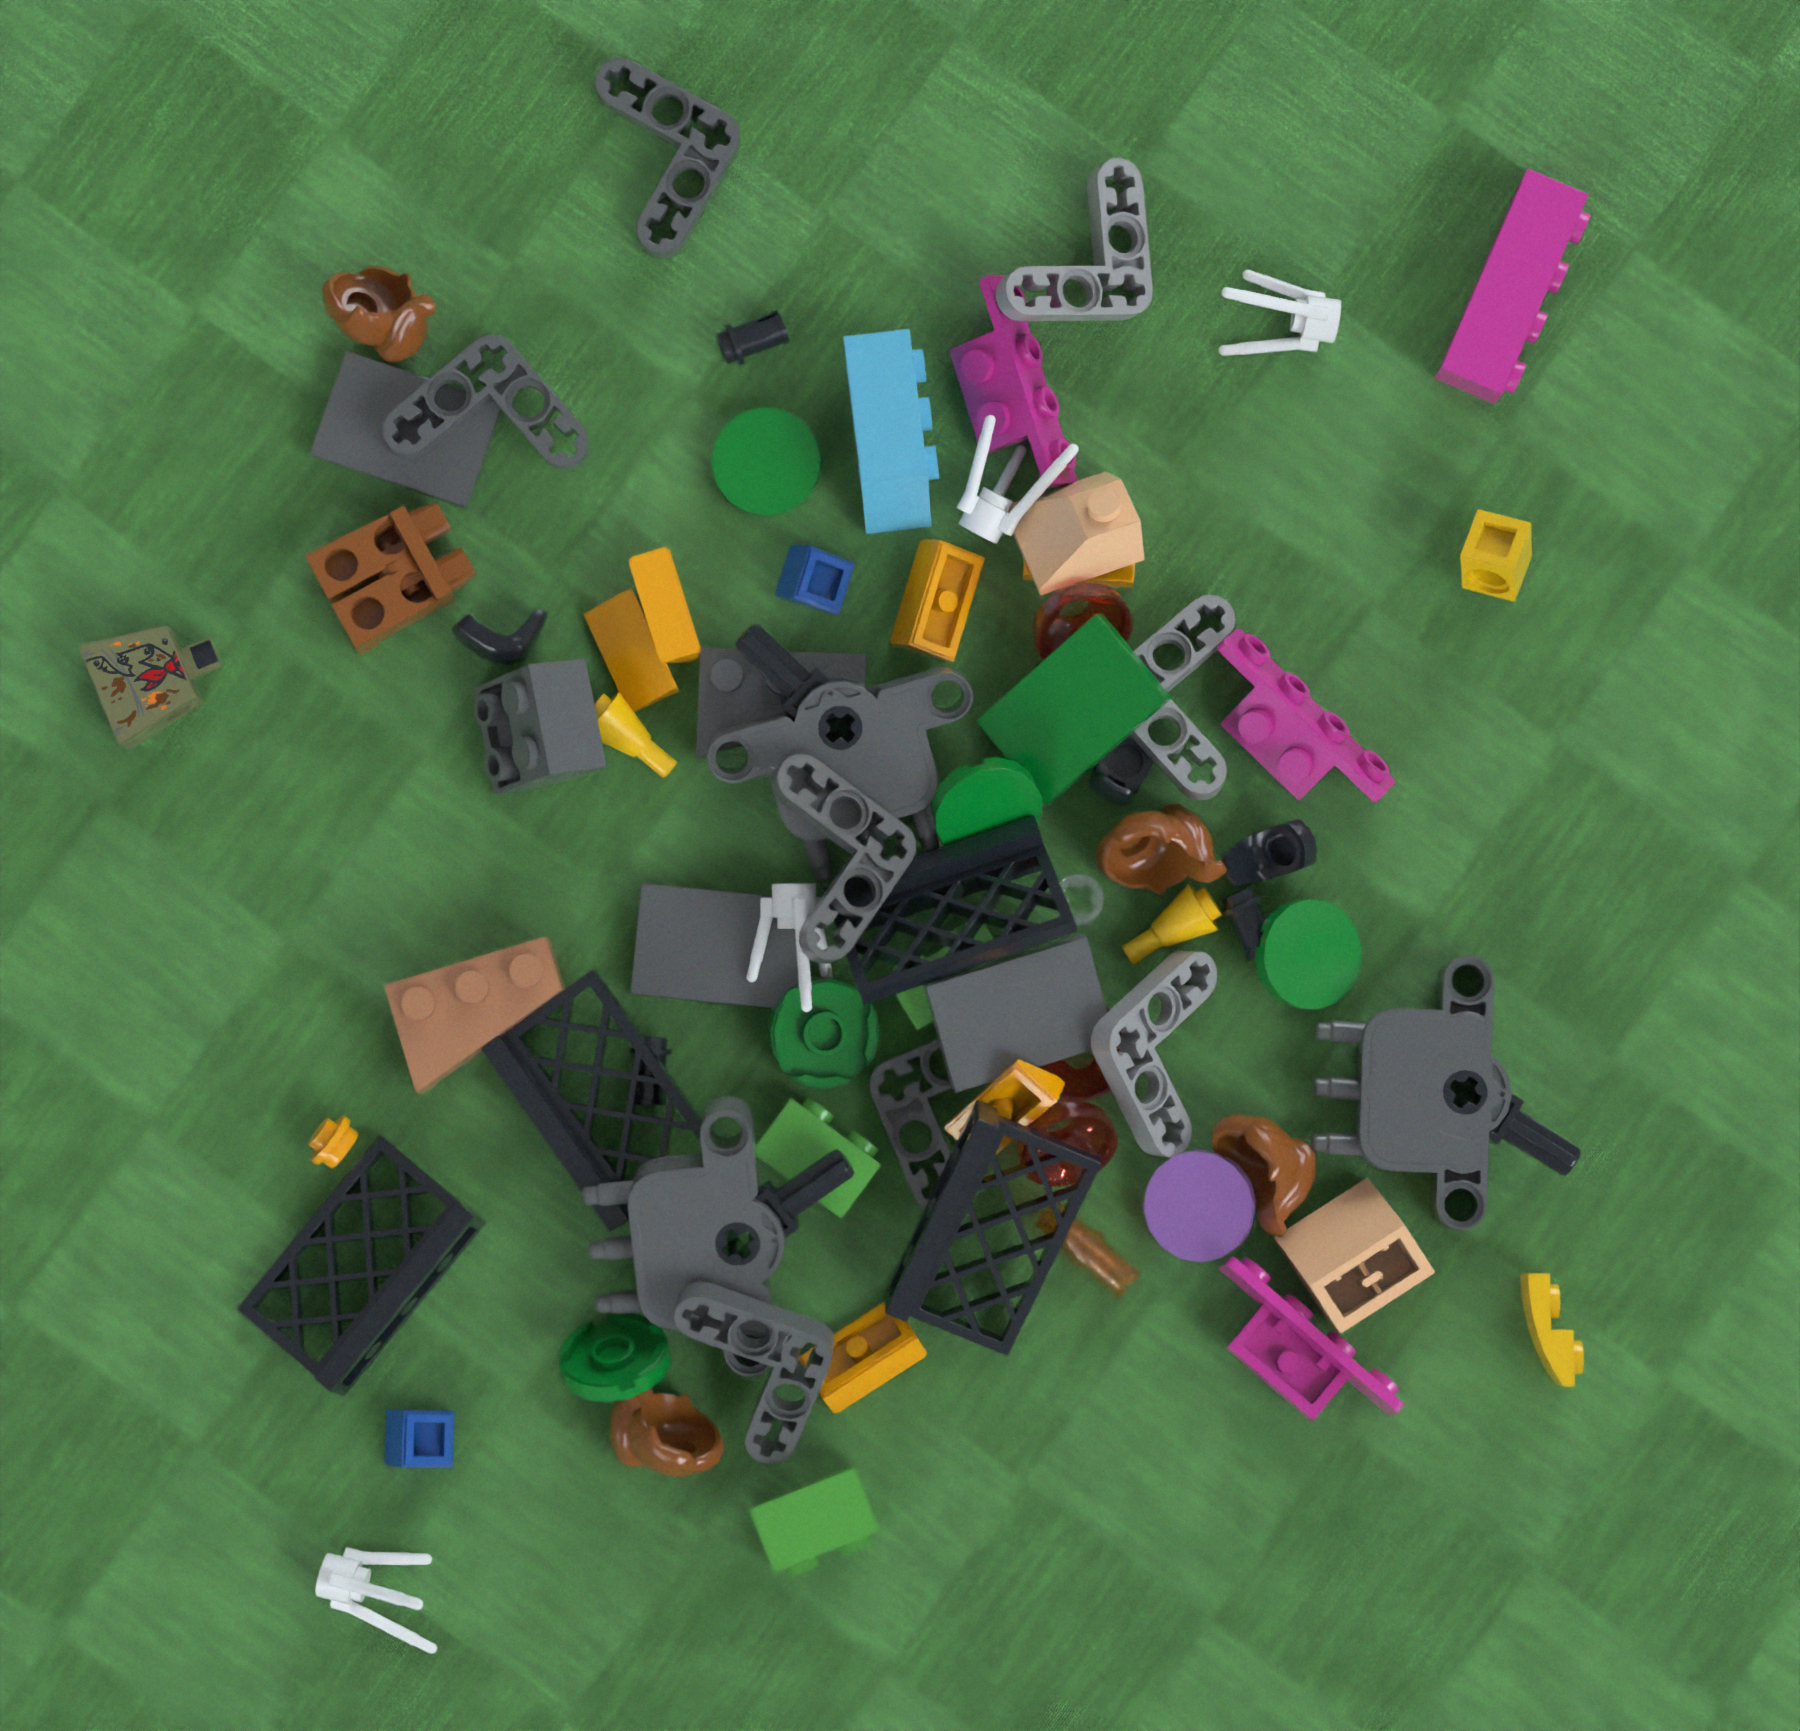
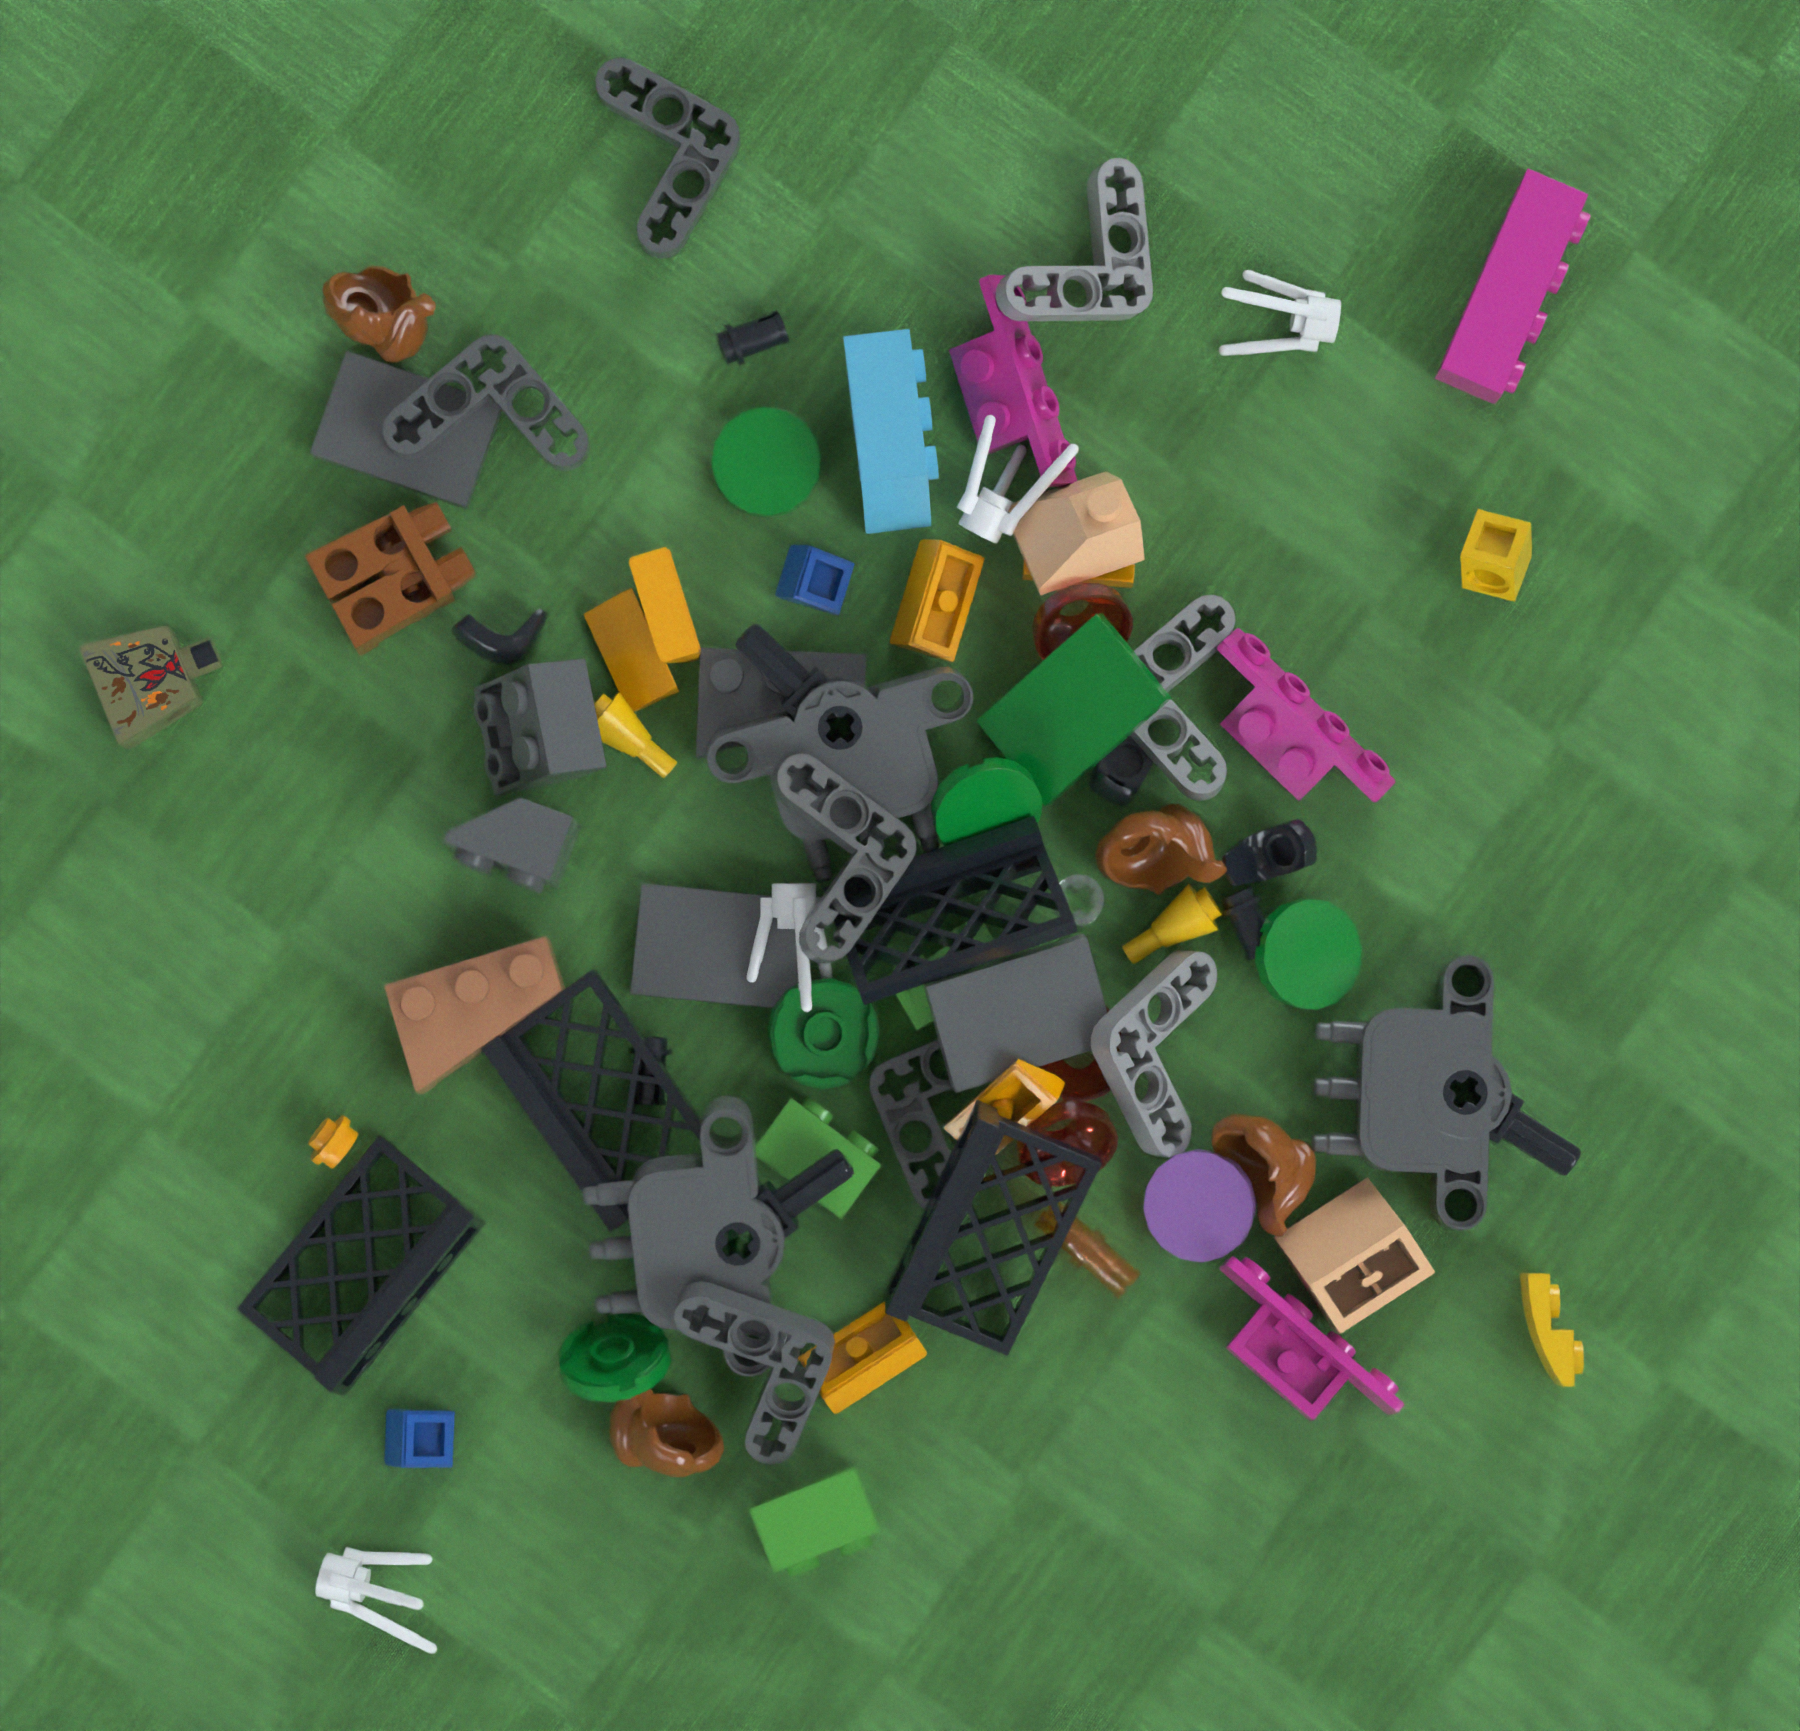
none -> dark grey slope [443,798,581,894]

